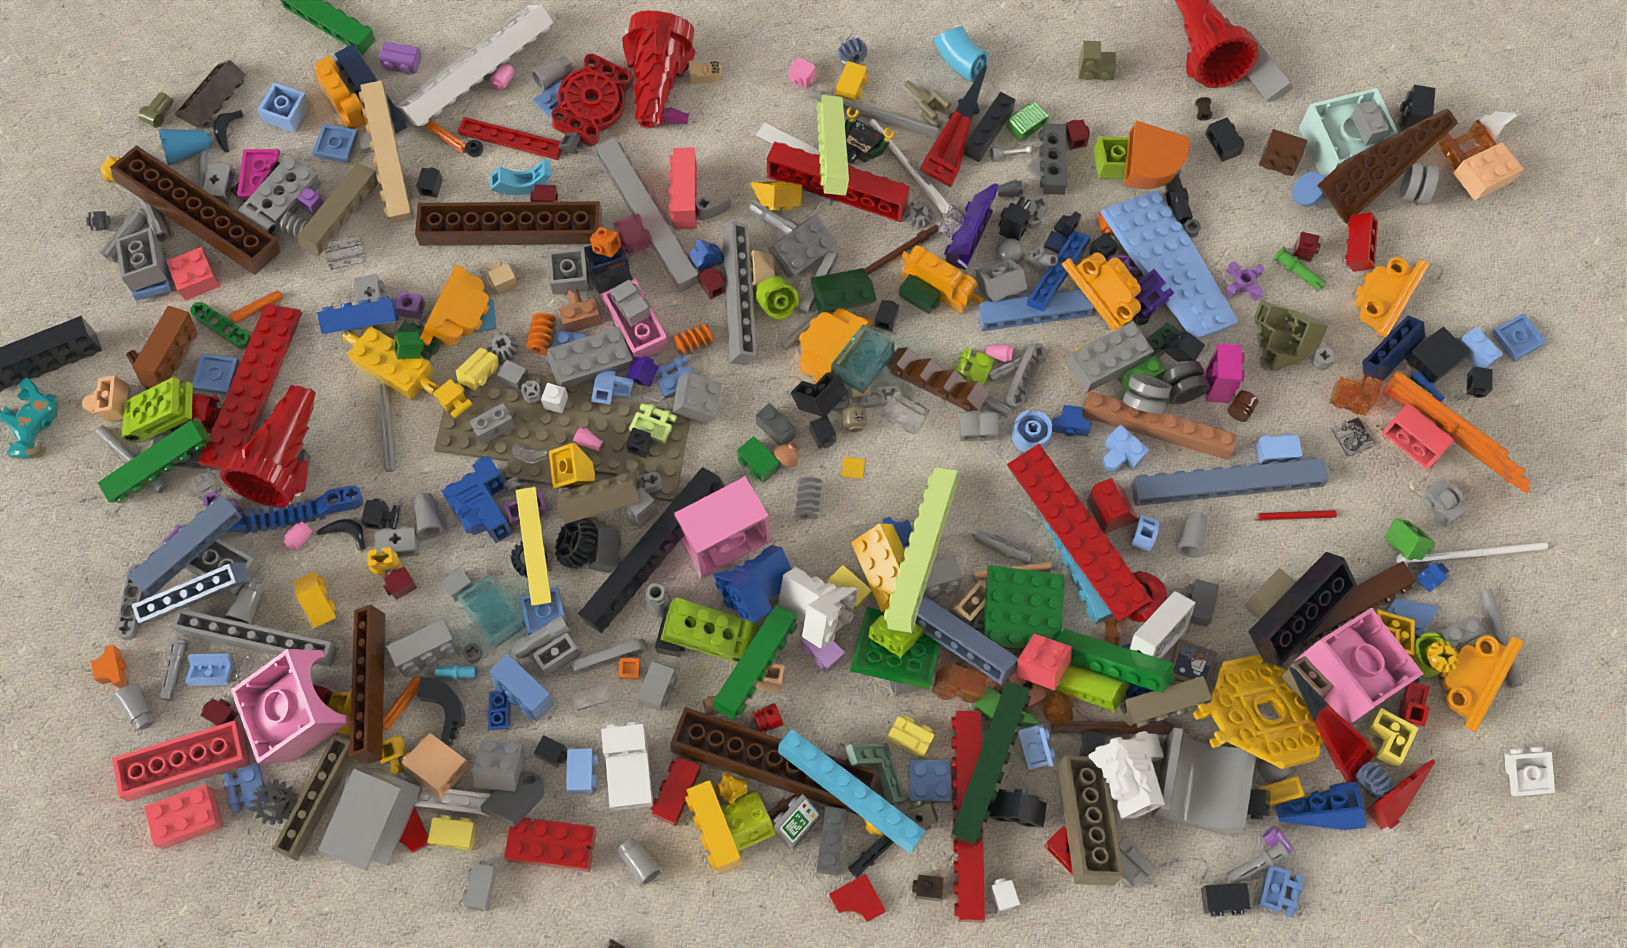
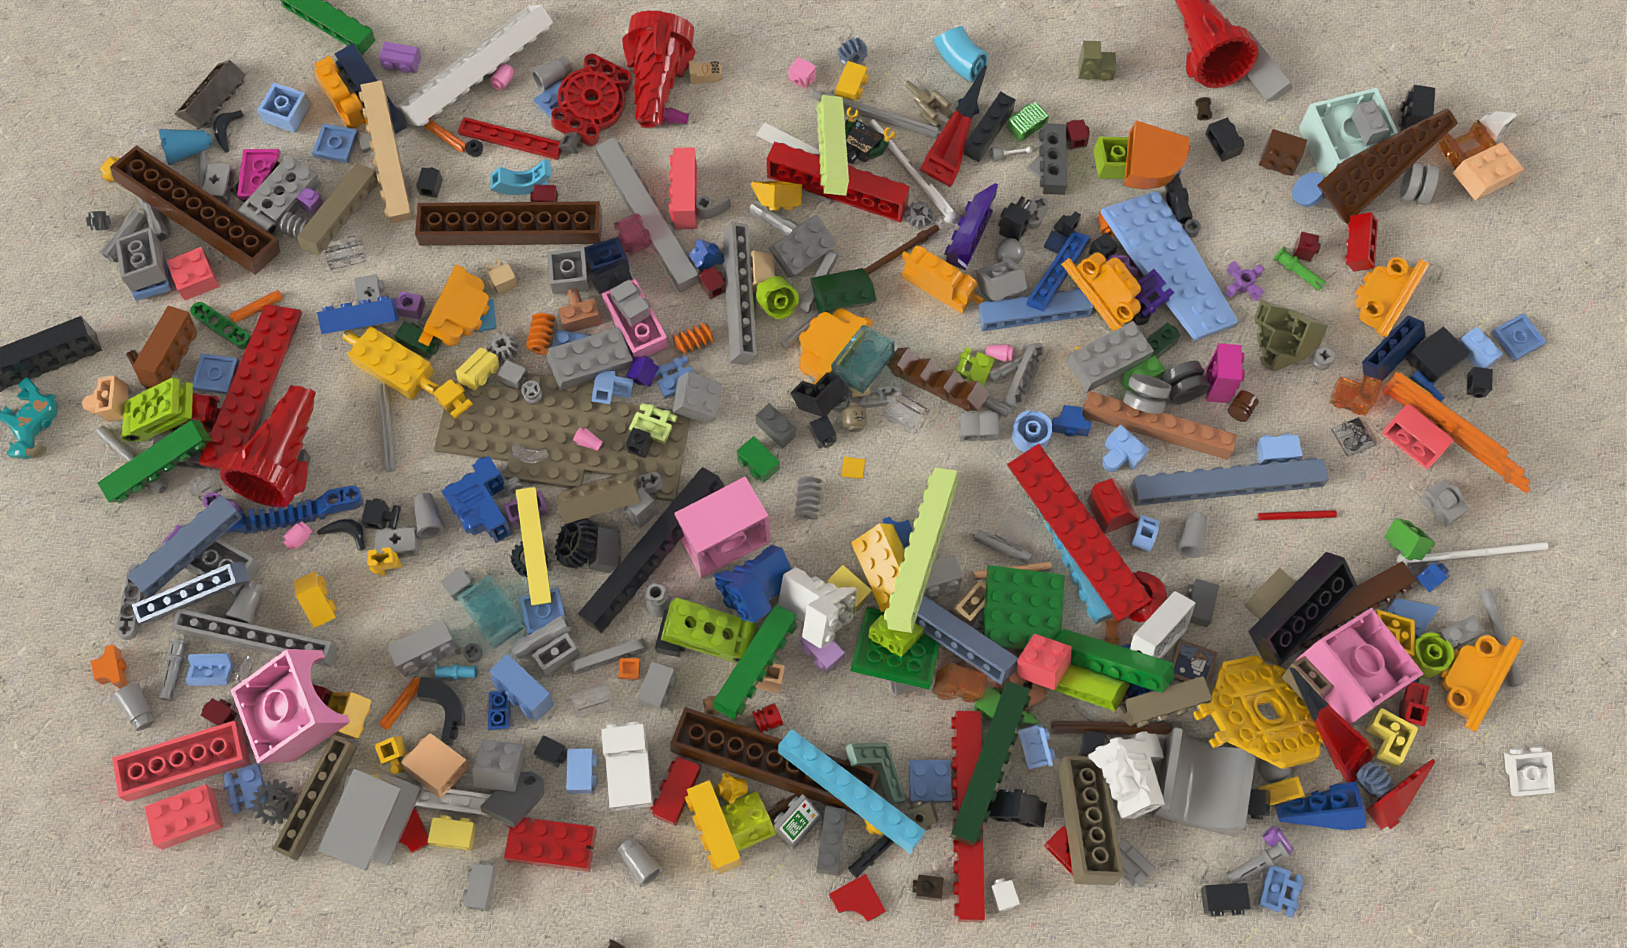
olive piece [138,92,174,128] -> none
reddish brown brick [350,604,385,765] -> none
dark red brick [383,567,417,600] -> none
green brick [393,332,424,359] -> none
light grey brick [469,403,516,445] -> none
white brick [541,383,568,413] -> none
yellow slope [549,443,595,489] -> none
orange brick [590,227,621,258] -> none
nougat brick [774,442,799,467] -> none
black brick [874,300,899,332] -> none
light yellow brick [887,715,935,759] -> none
dark green brick [899,274,941,314] -> none
clear brick [938,204,966,238] -> none
dark grey cone [997,179,1023,197] -> none
light grey axle [1024,247,1058,271] -> none
clear orange brick [1043,691,1074,727] -> none
black brick [1161,332,1205,362] -> none
yellow gear [1427,641,1460,673] -> none

